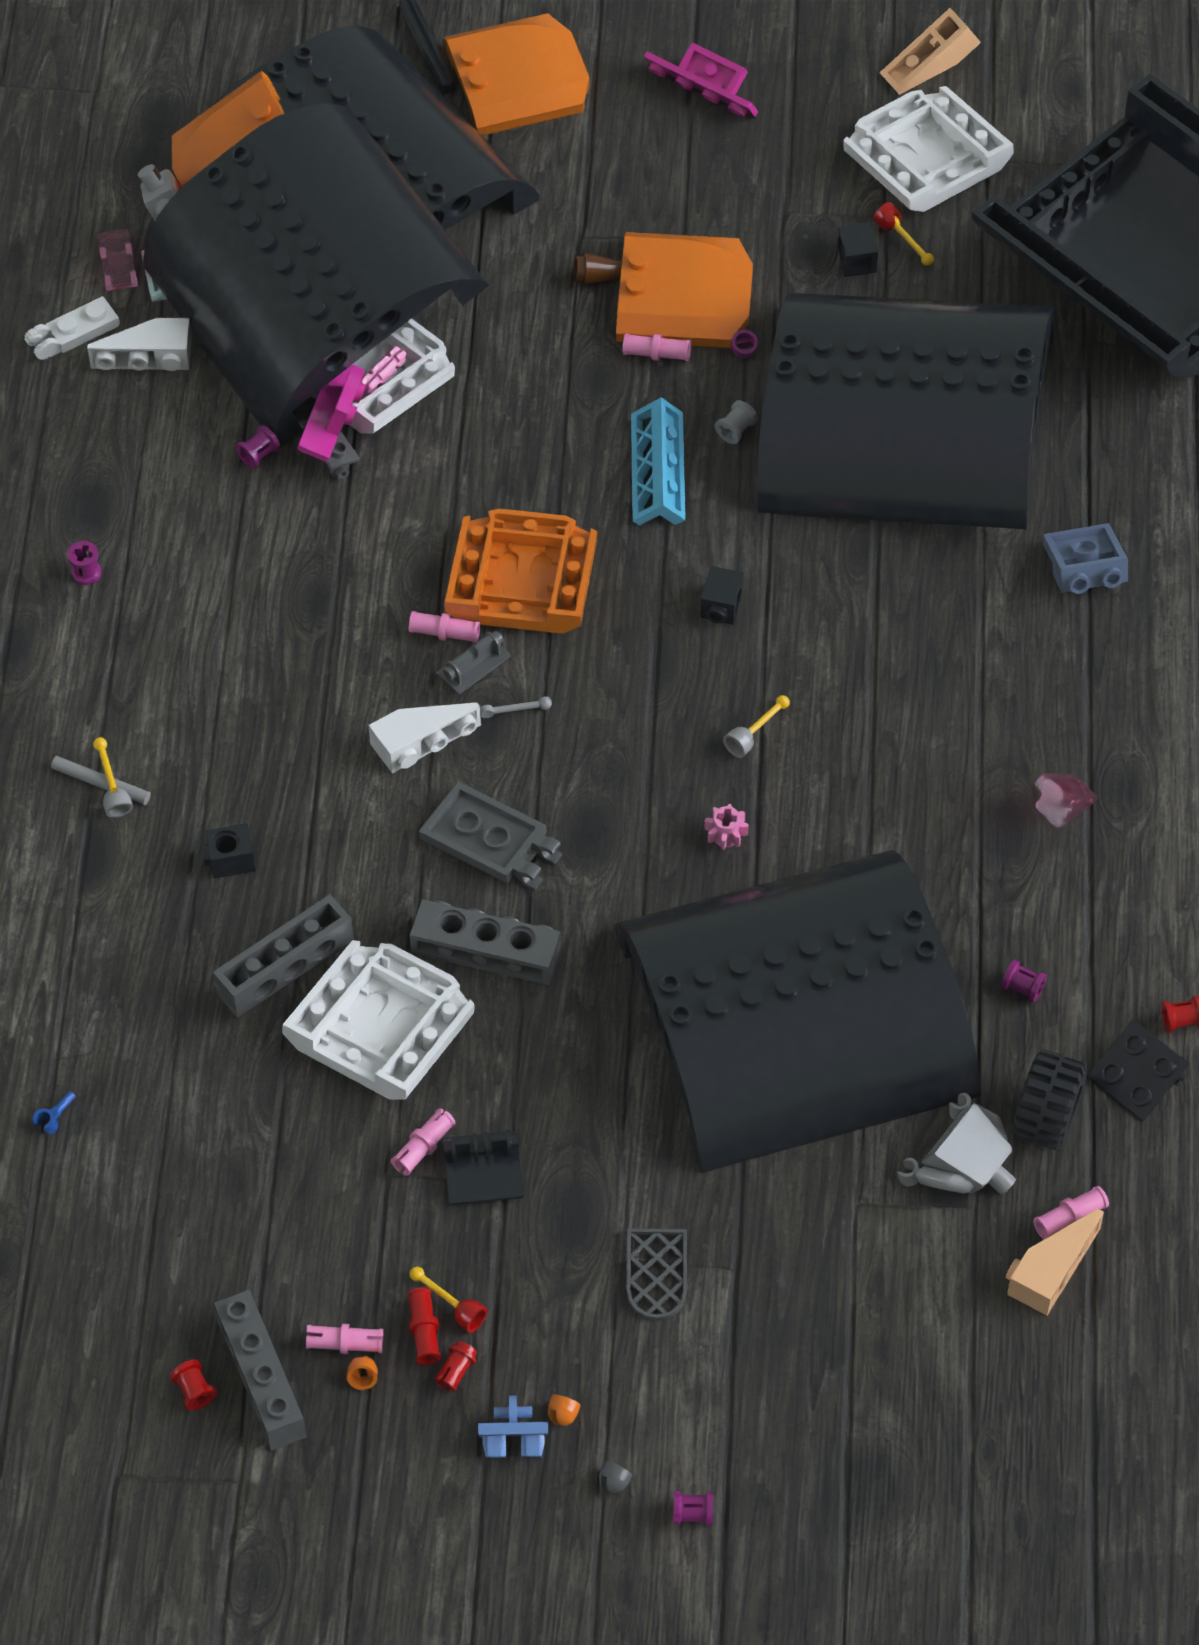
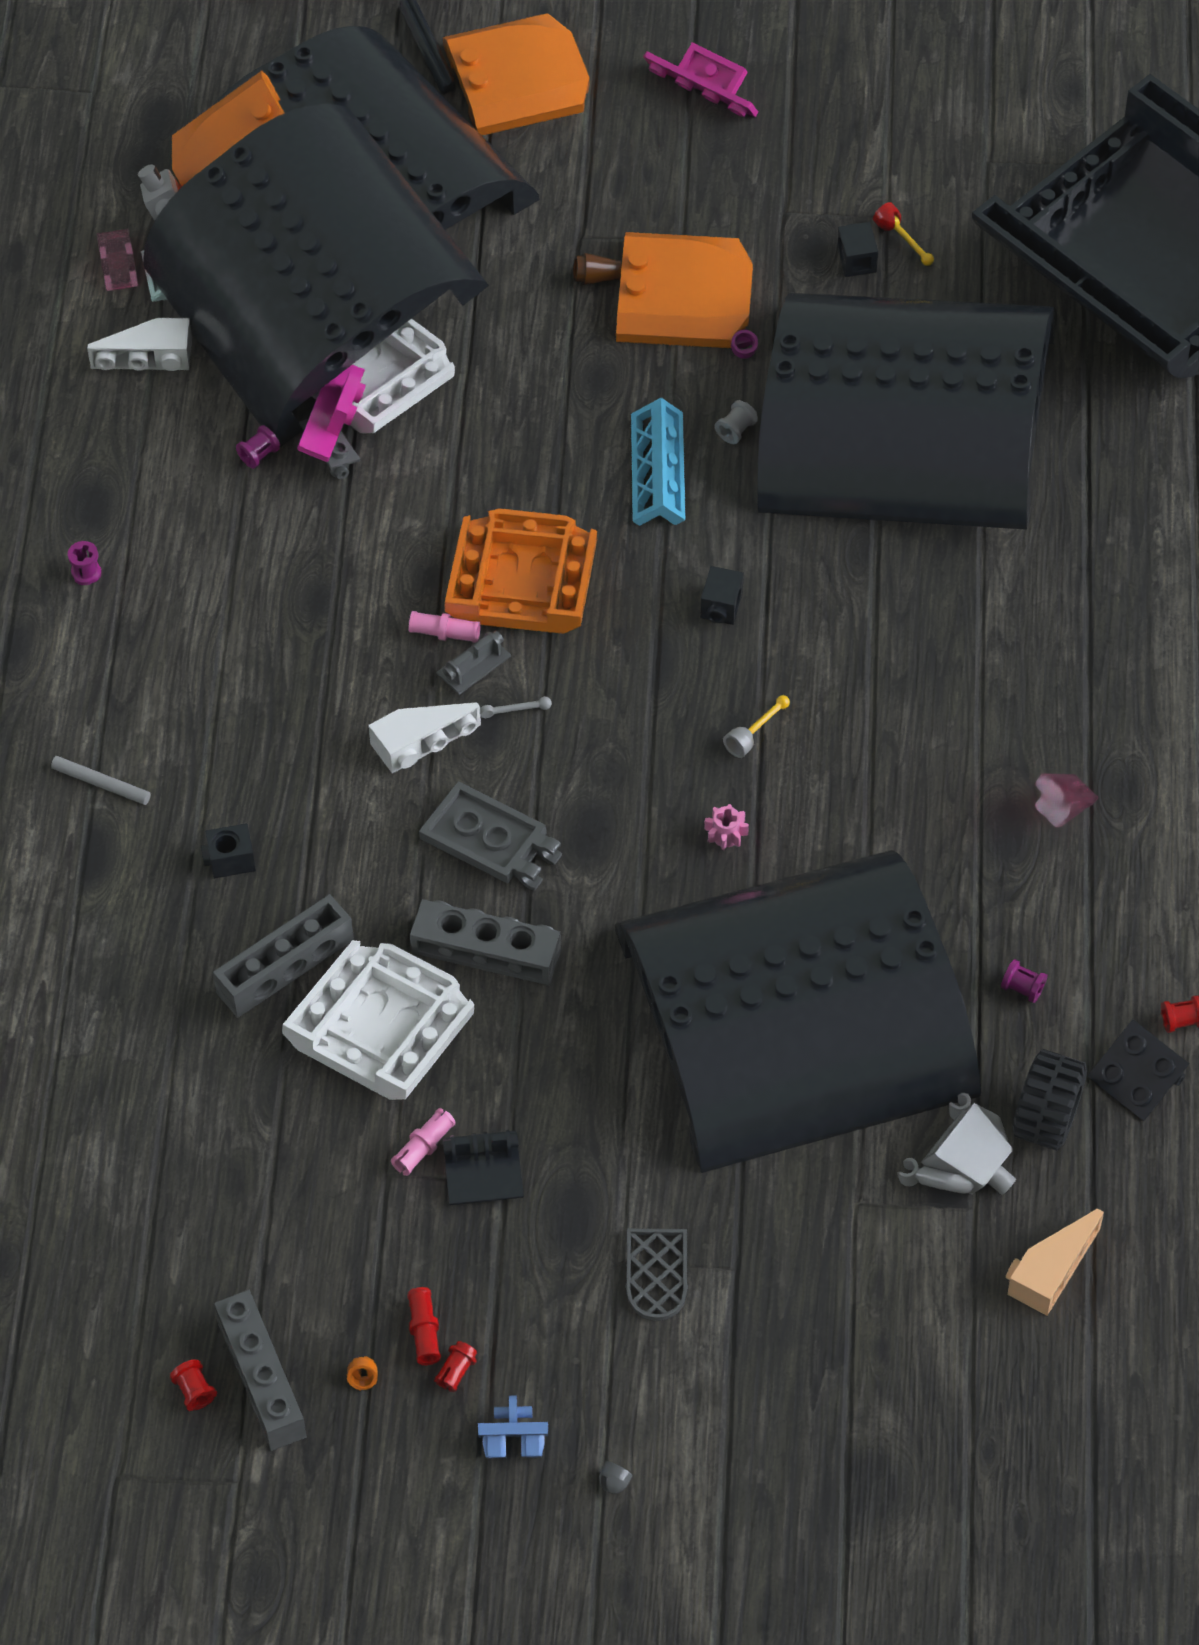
white hinge [24,296,120,360] -> none
blue hand [33,1091,76,1134] -> none
hinge [93,737,133,817] -> none
bright pink pin [306,1324,383,1354] -> none
bright pink axle [360,346,406,396] -> none
red hinge [409,1267,488,1333] -> none
orange hinge [547,1394,581,1426] -> none
bright pink pin [623,334,691,361] -> none
magenta bush [673,1491,713,1526] -> none
white wedge [843,86,1014,212] -> none
light nougat slope [880,8,981,95] -> none
bright pink pin [1033,1186,1109,1239] -> none
sand blue plate [1043,523,1128,594] -> none

